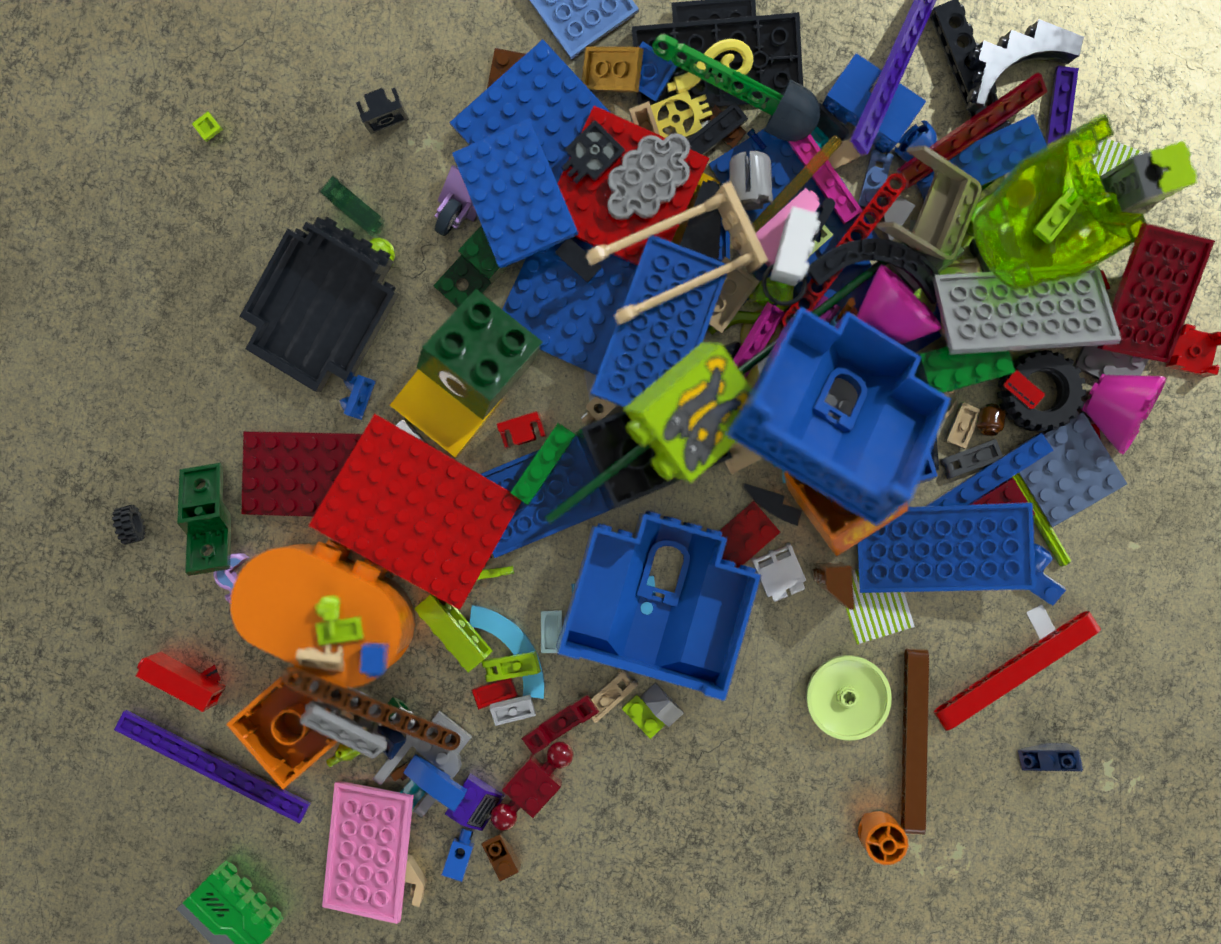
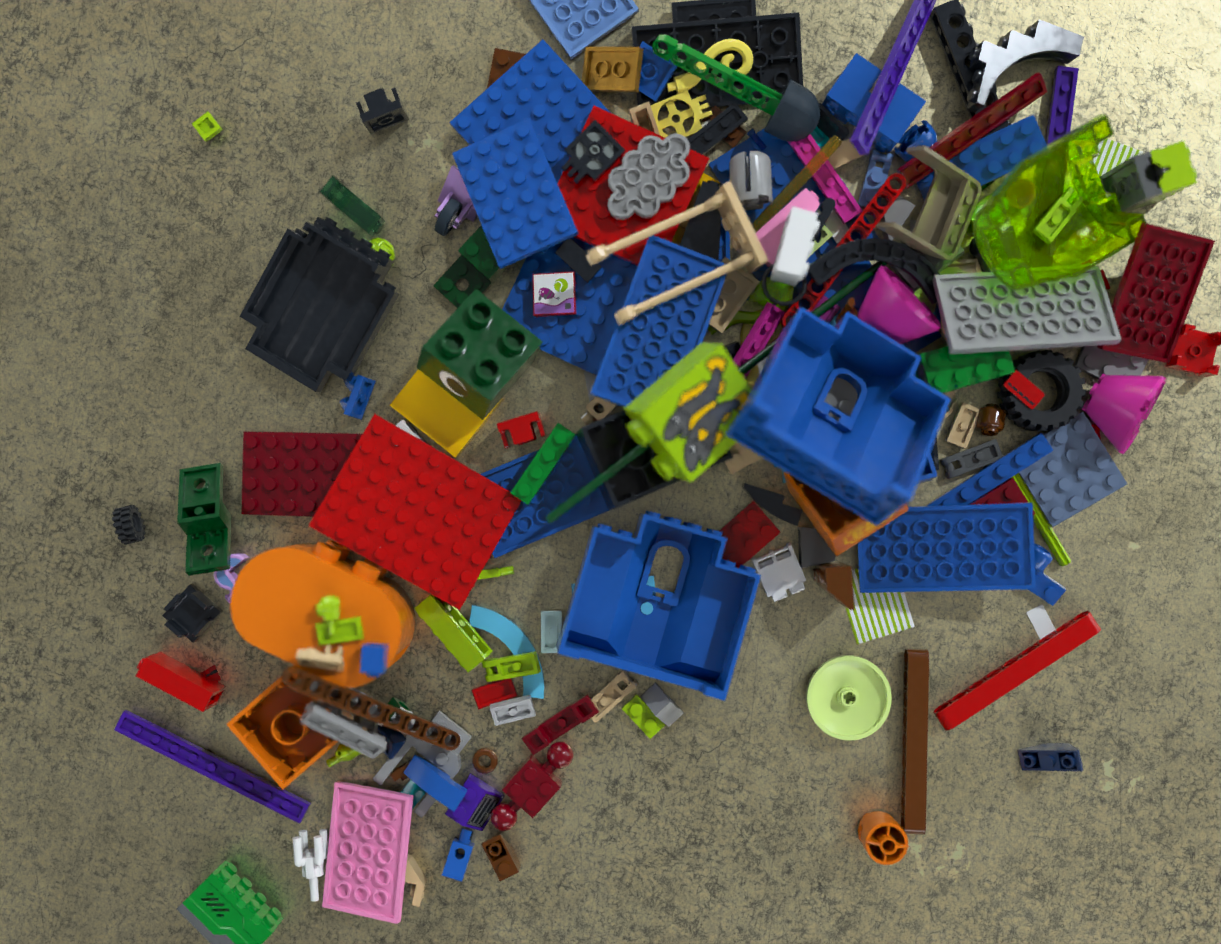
none -> black panel [162,584,223,643]
none -> white plant [293,829,329,902]
none -> reddish brown piece [472,748,498,774]
none -> tile [533,272,576,317]
none -> dark grey torso [798,527,847,567]
none -> white sticker [817,209,852,243]

